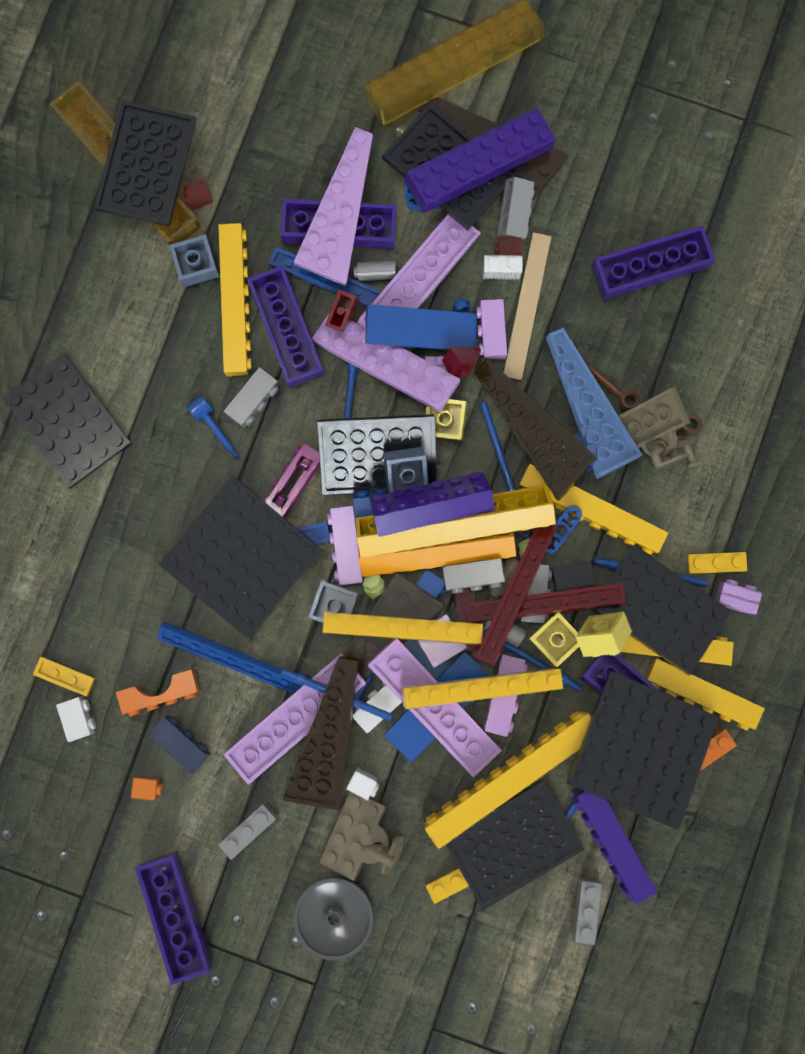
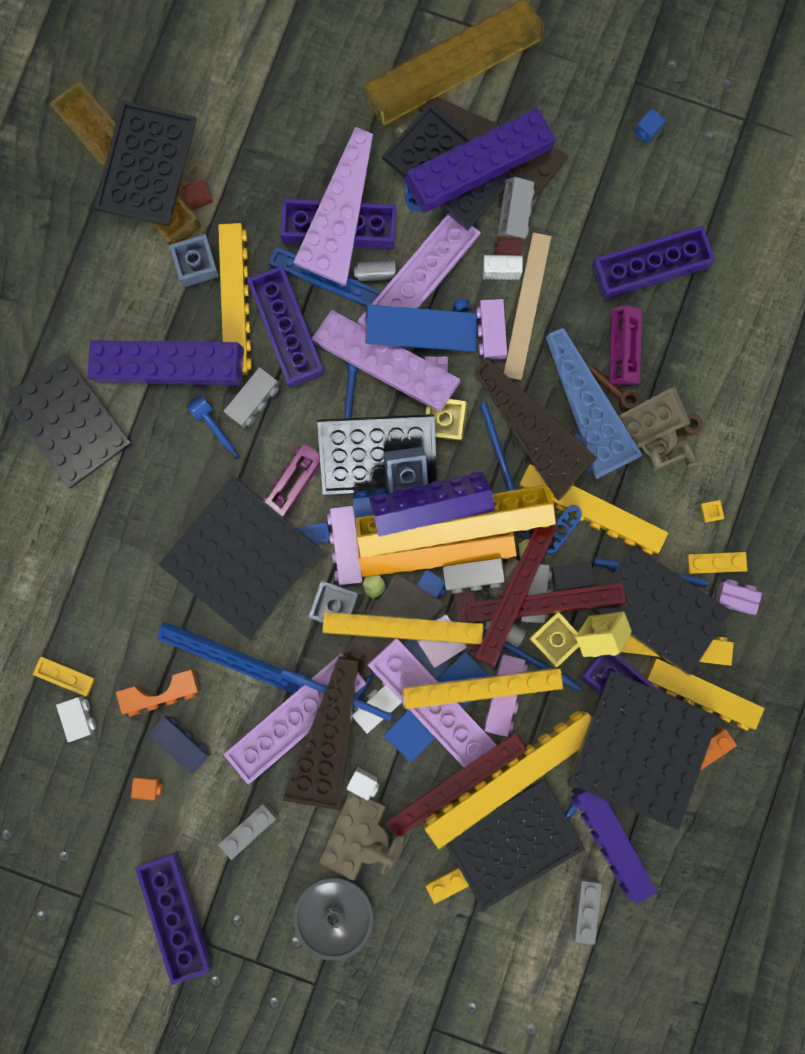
dark red slope [325,289,360,333] -> none
dark red slope [442,347,481,377] -> none
none -> dark purple brick [87,340,244,385]
none -> dark red plate [387,733,527,837]
none -> magenta brick [610,305,642,387]
none -> blue brick [634,108,666,144]
none -> yellow plate [700,500,725,523]

